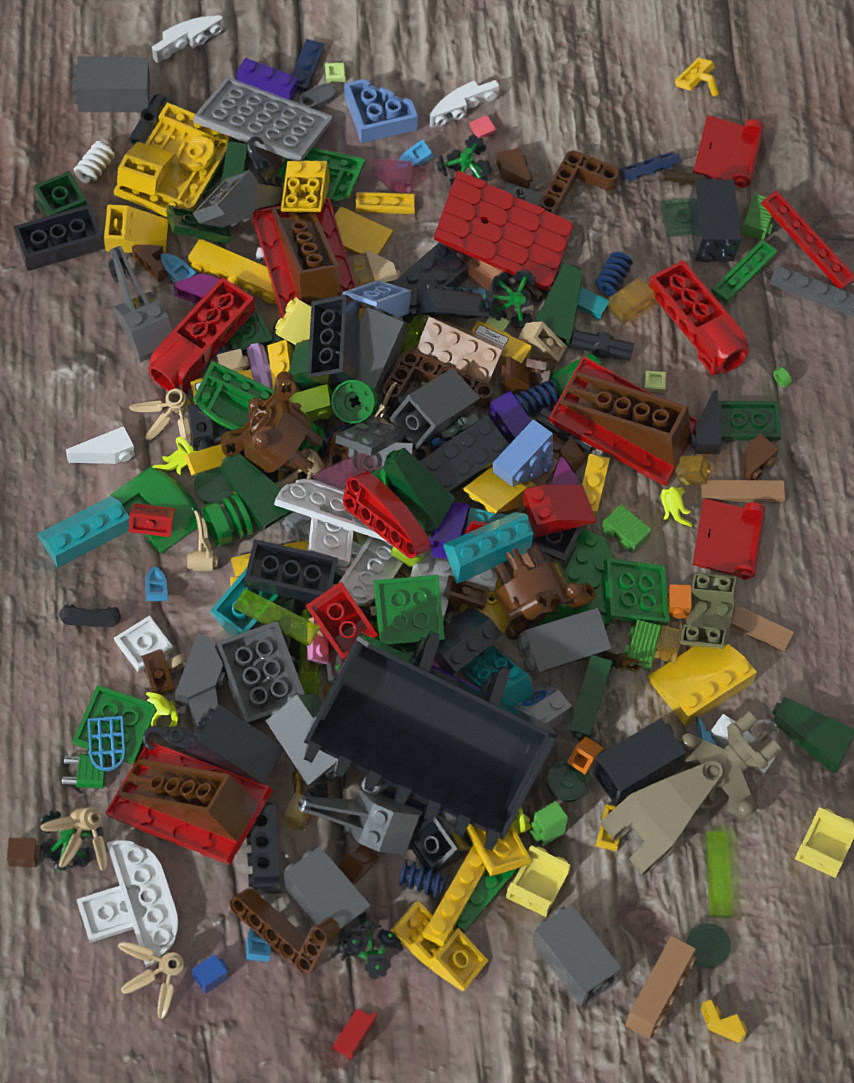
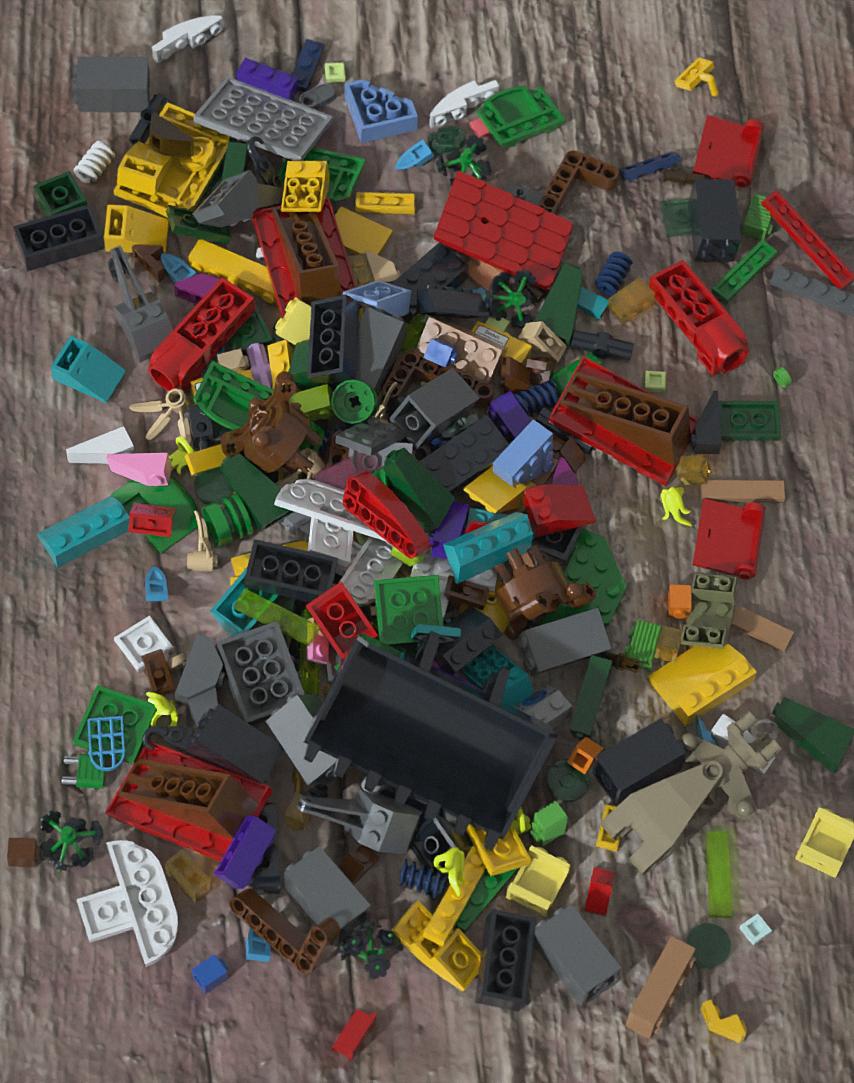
tan plant [41,807,107,871] -> none
black piece [59,604,121,627] -> none
tan plant [119,942,184,1019] -> none
clear pink slope [373,159,412,193] -> none
reddish brown slope [496,148,533,189] -> none
yellow brick [582,454,610,519] -> none
bright green brick [602,504,652,554] -> none
green plate [604,558,670,626] -> none
reddish brown slope [744,434,779,480] -> none
none -> teal slope [51,336,126,403]
none -> bright pink slope [106,453,172,486]
none -> dark brown slope [149,112,194,157]
none -> clear yellow brick [165,849,212,904]
none -> dark purple brick [214,816,277,889]
none -> teal tile [411,624,461,644]
none -> brick [423,337,458,368]
none -> clear green tile [427,126,466,154]
none -> neon yellow piece [434,847,465,897]
none -> black brick [475,909,536,1012]
none -> green slope [476,86,566,147]
none -> red slope [584,867,615,916]
none -> light aqua plate [739,913,772,946]

